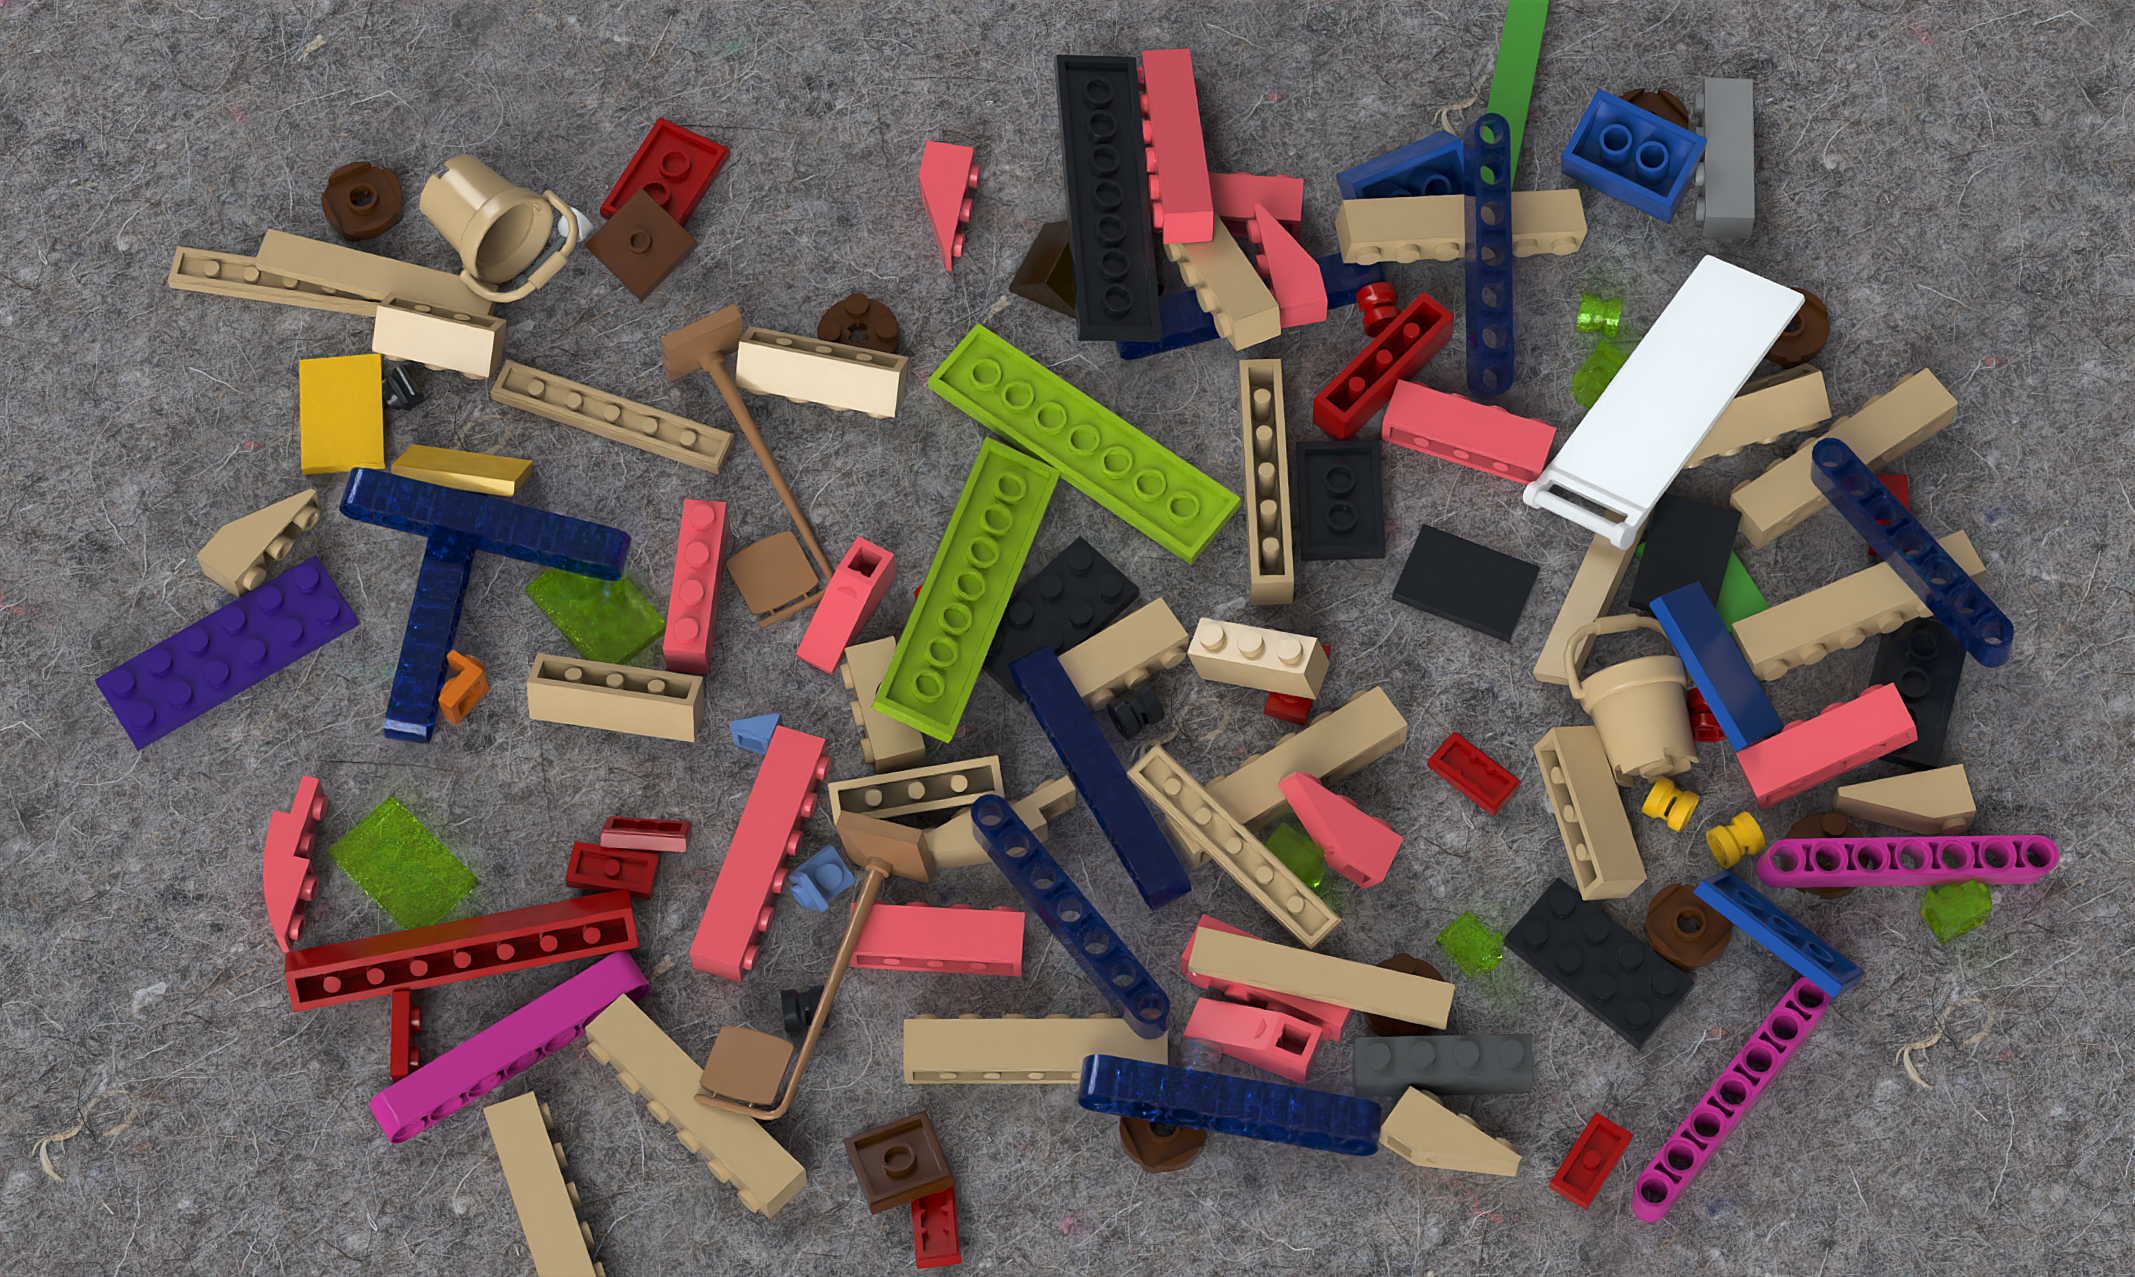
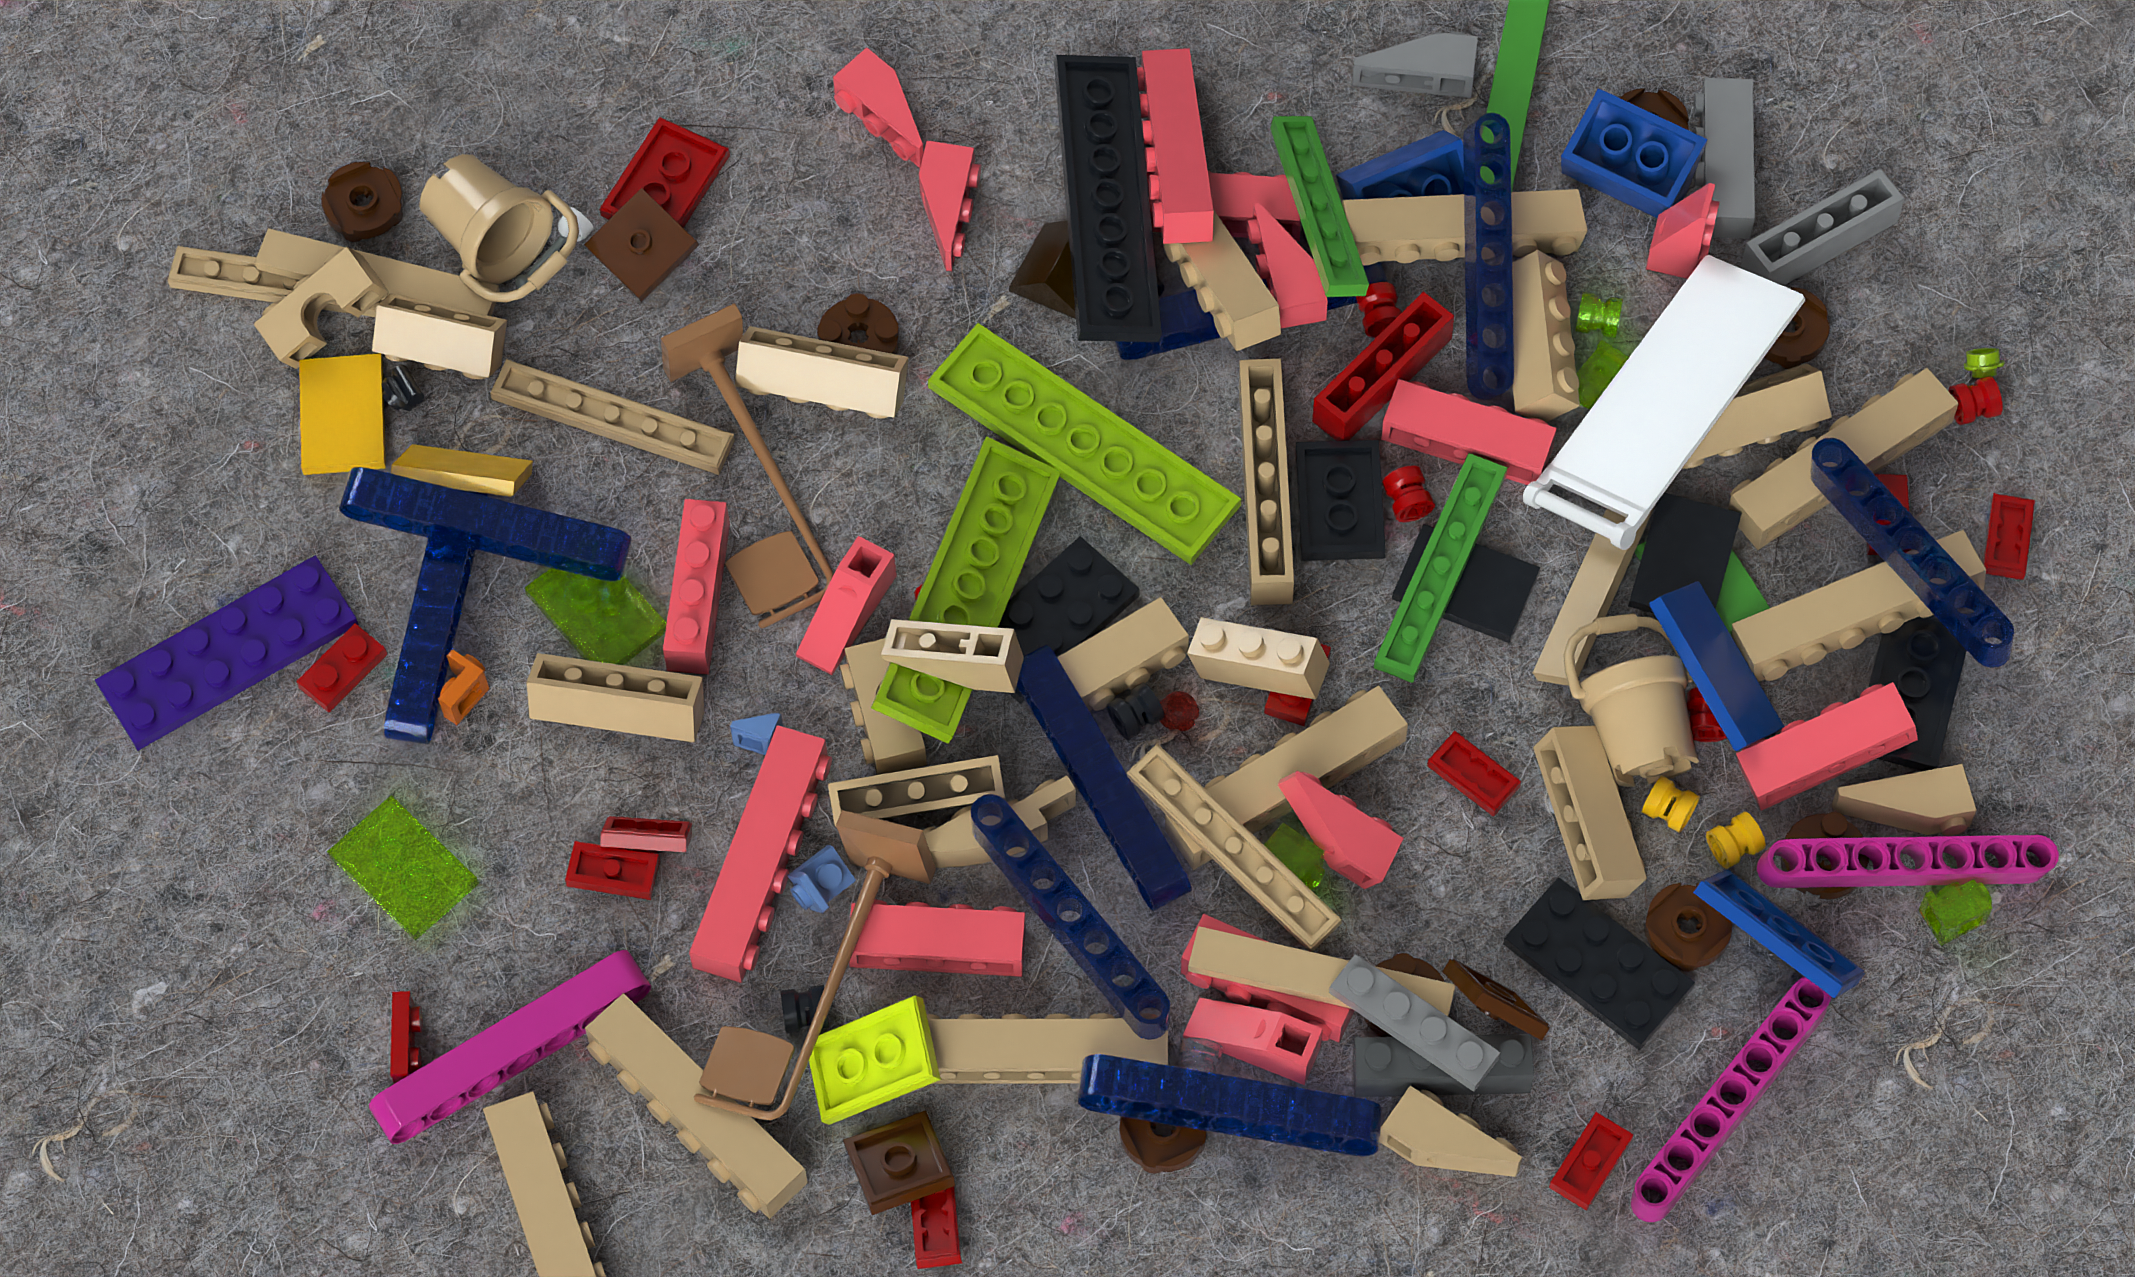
tan slope [196,488,322,598] -> none
coral slope [263,775,328,953] -> none
red brick [284,888,639,1012] -> none
clear neon green bracket [1435,910,1505,979] -> none
none -> tan arch [254,246,389,369]
none -> red plate [296,623,387,713]
none -> neon yellow tile [809,995,941,1125]
none -> coral slope [833,47,924,168]
none -> tan slope [881,619,1024,693]
none -> clear red plate [1160,691,1199,732]
none -> bright green plate [1270,116,1369,297]
none -> light grey plate [1329,954,1501,1092]
none -> light grey slope [1352,32,1478,98]
none -> bright green plate [1374,453,1508,683]
none -> red wheel [1382,465,1435,523]
none -> reddish brown plate [1442,959,1550,1040]
none -> tan brick [1500,250,1580,422]
none -> coral slope [1646,183,1720,279]
none -> light grey brick [1741,168,1904,286]
none -> red wheel [1948,376,2003,426]
none -> lime plate [1964,348,2005,378]
none -> red plate [1983,493,2035,580]

